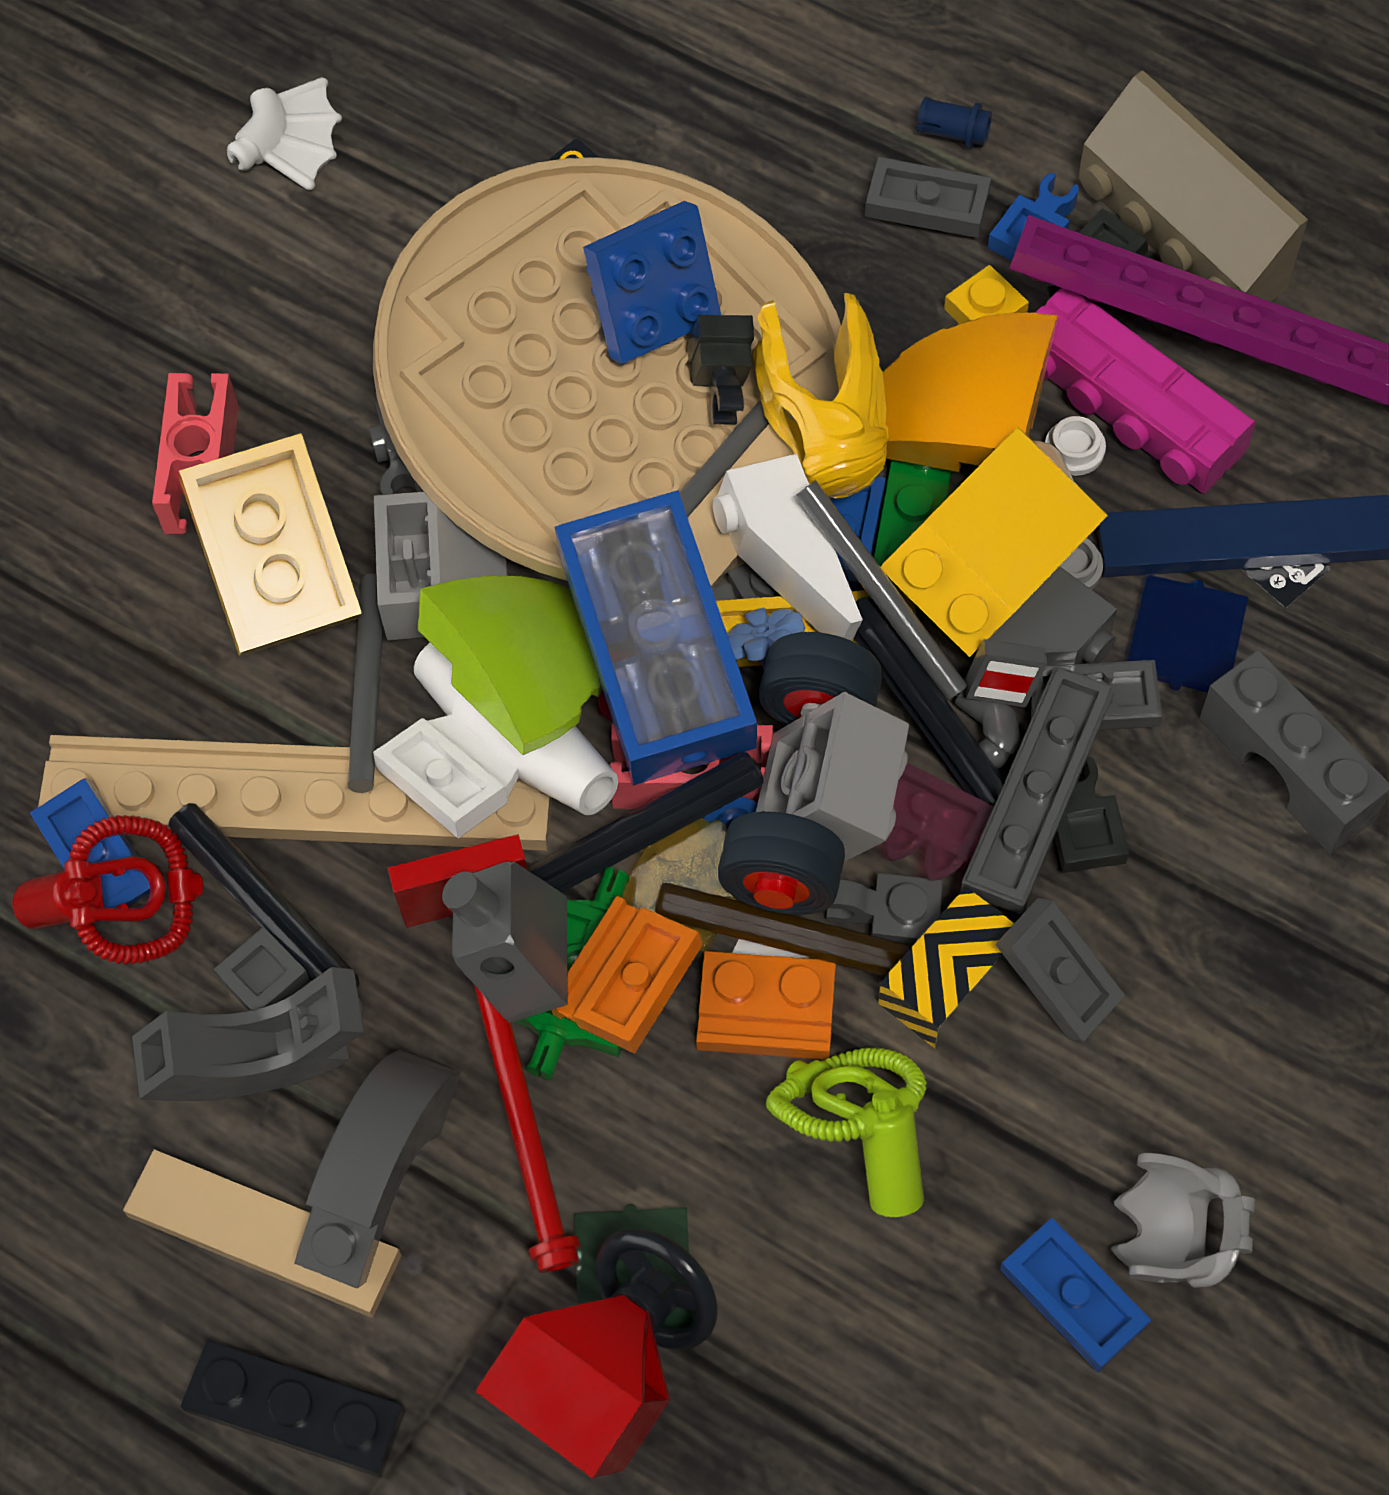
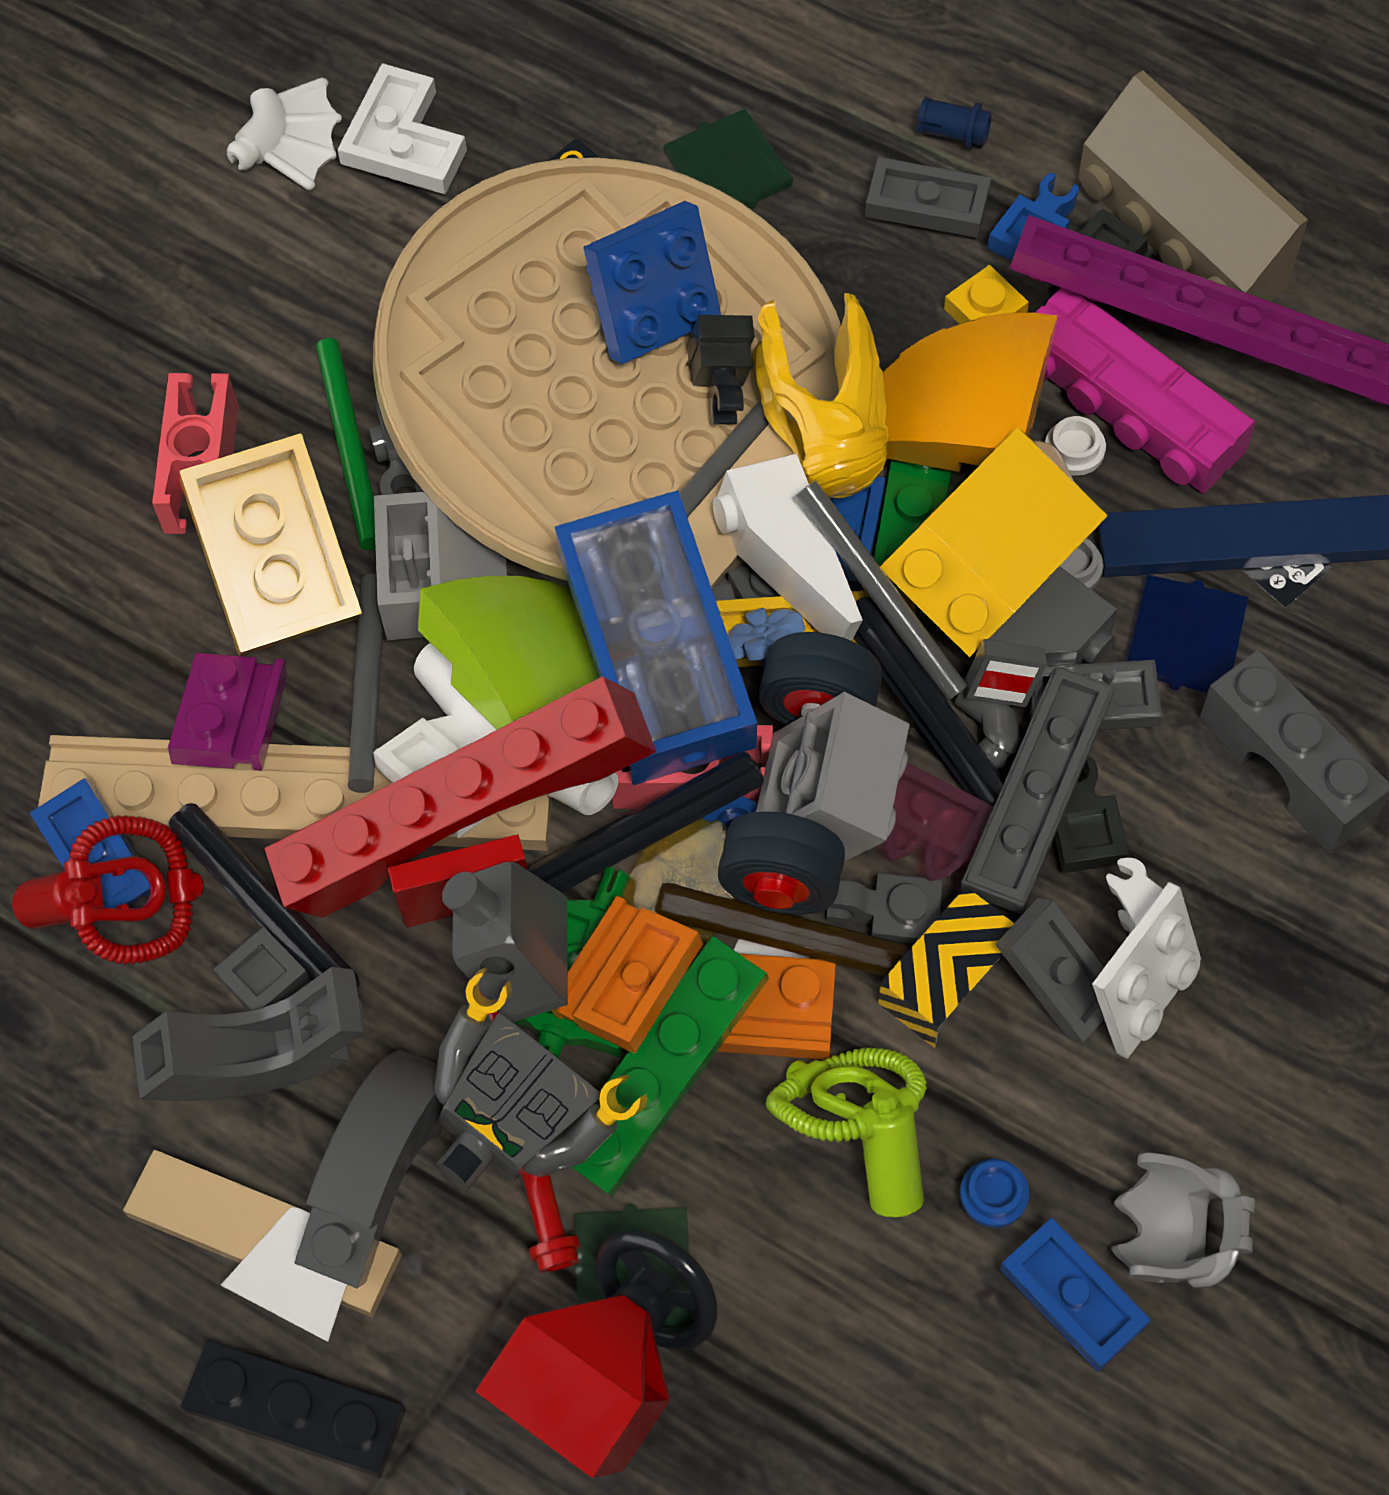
none -> magenta plate [168,653,287,771]
none -> white sticker [221,1208,346,1342]
none -> arch [264,676,657,918]
none -> green bar [316,338,376,550]
none -> white plate [337,63,467,194]
none -> dark grey torso [434,968,647,1191]
none -> green plate [571,936,769,1197]
none -> clear green piece [663,108,793,209]
none -> blue plate [960,1159,1029,1228]
none -> white plate [1092,858,1201,1059]

